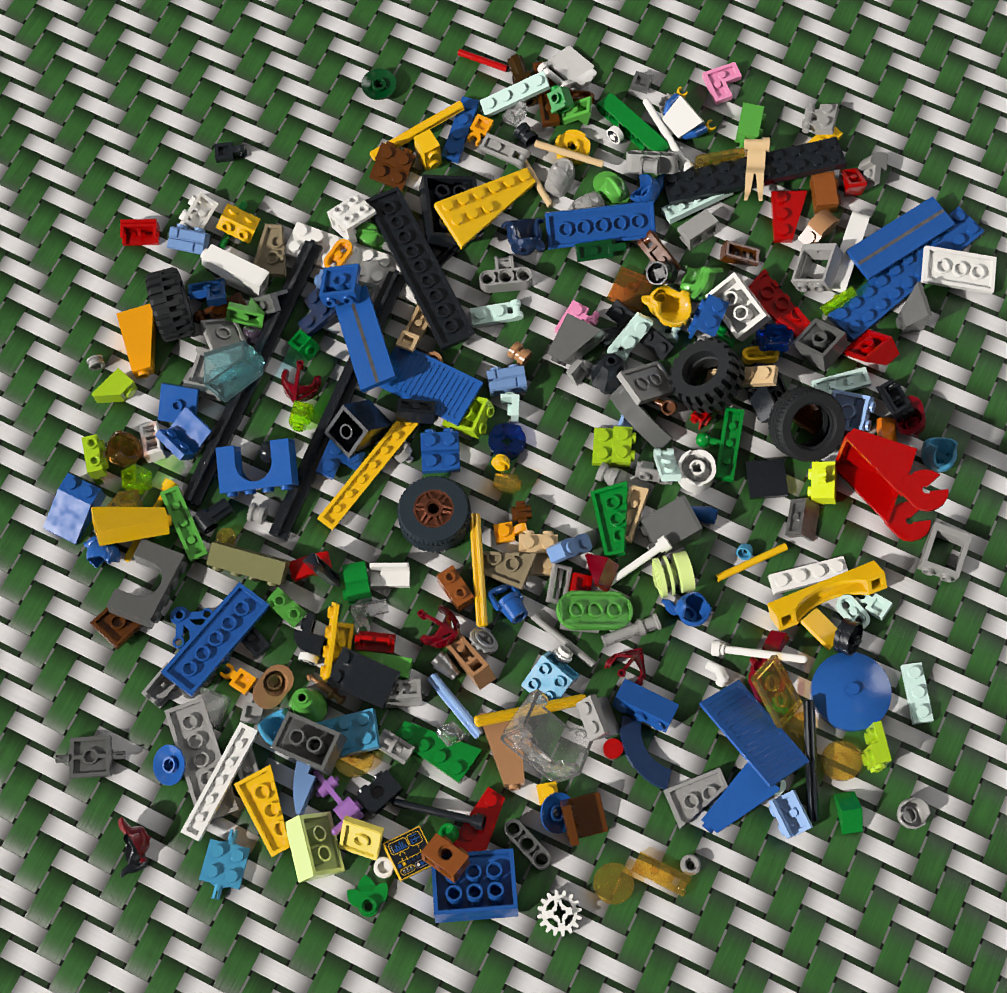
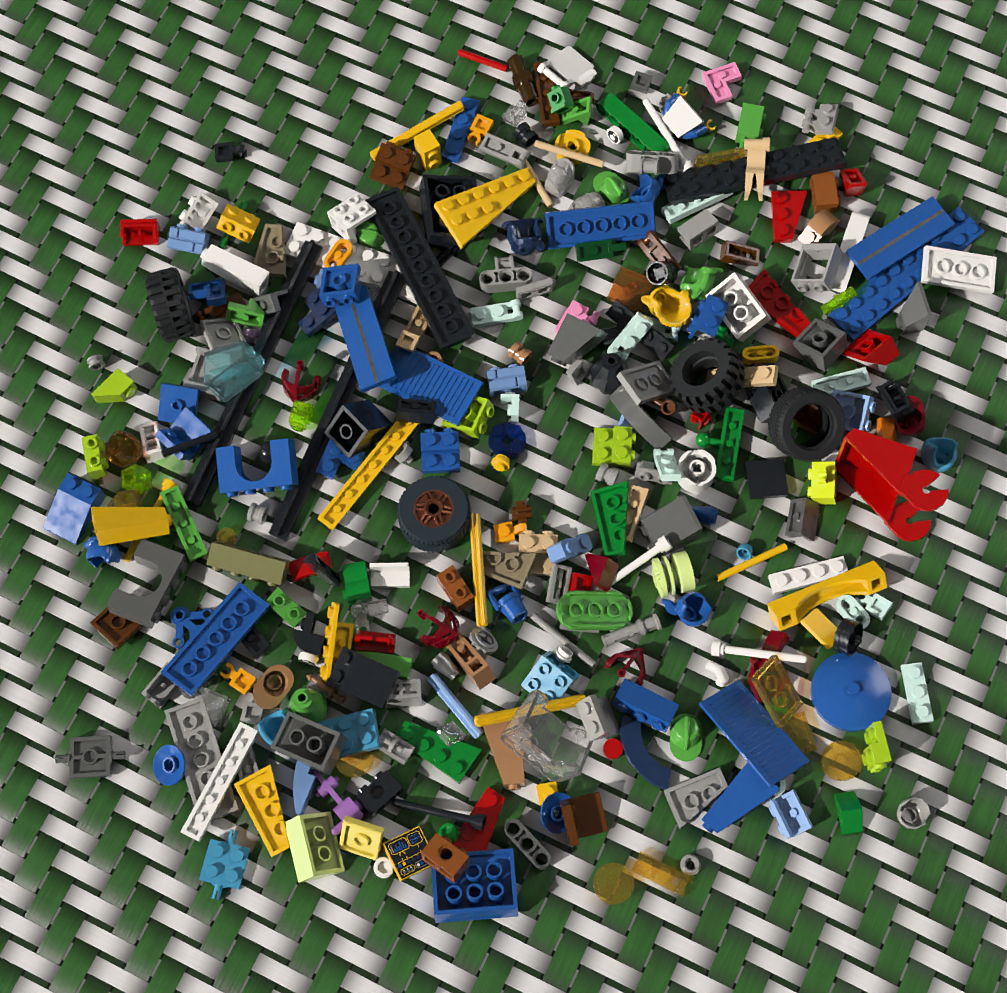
light orange slope [116,304,156,379] -> none
hair [118,817,151,878] -> none
black piece [193,498,234,534] -> none
green bracket [288,330,321,361] -> none
green plate [347,875,388,917] -> none
dark green dish [361,68,397,100] -> none
light aqua plate [480,71,551,118] -> none
clear yellow brick [493,472,522,494] -> none
white gear [537,890,582,937] -> none
clear blue plate [756,324,794,352] -> none
black axle [803,700,819,822] -> none
light grey brick [858,152,888,190] -> none
light grey window [917,522,973,583] -> none
none -> black bar [161,431,218,458]
none -> light grey tile [516,277,553,301]
none -> bright green piece [670,713,702,762]

